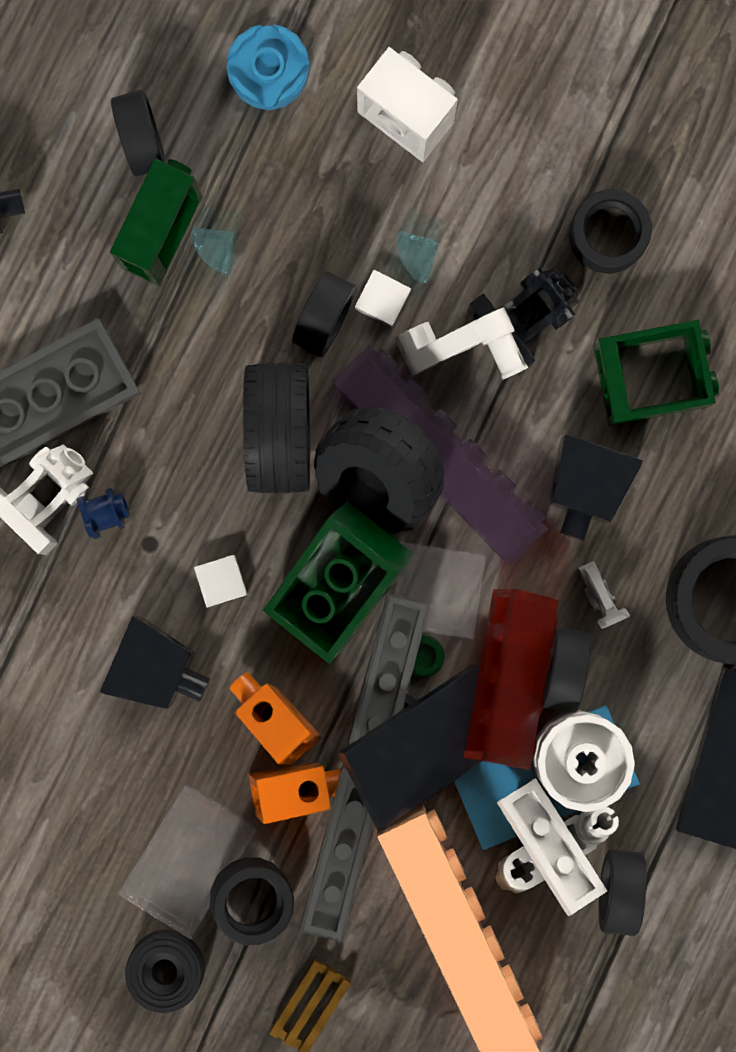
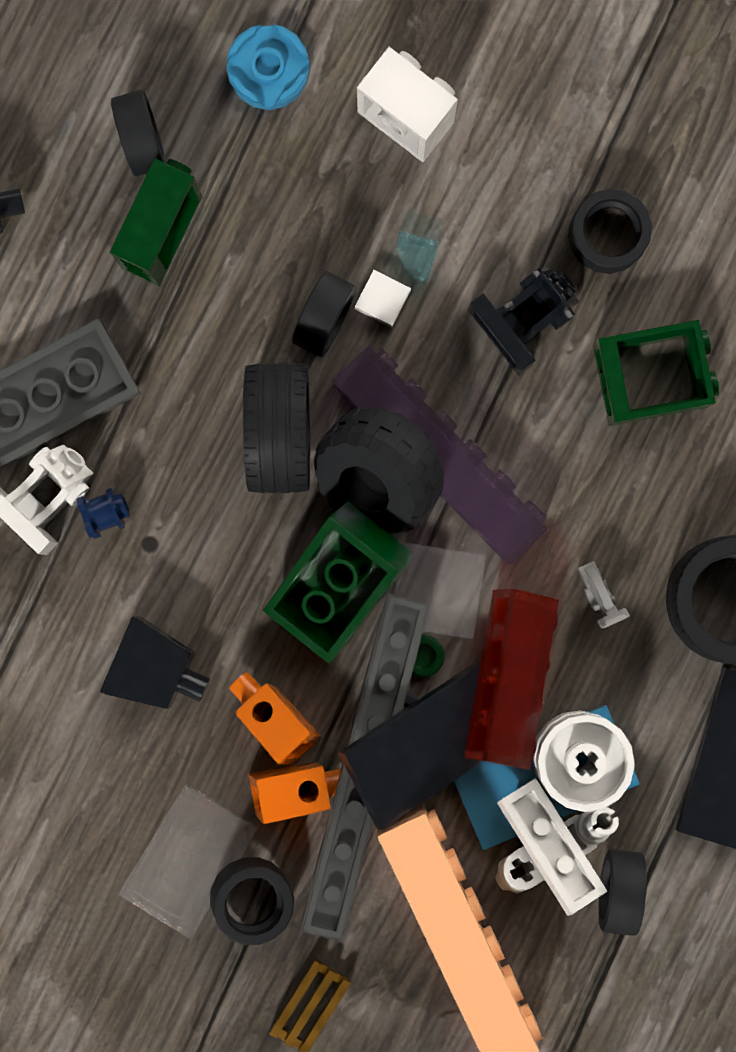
black tyre [125,929,205,1013] -> none
clear light blue tile [192,227,235,276] -> none
white tile [194,555,248,608] -> none
white beam [394,307,528,380] -> none
black tyre [542,627,591,713] -> none
black torso [550,434,643,541] -> none

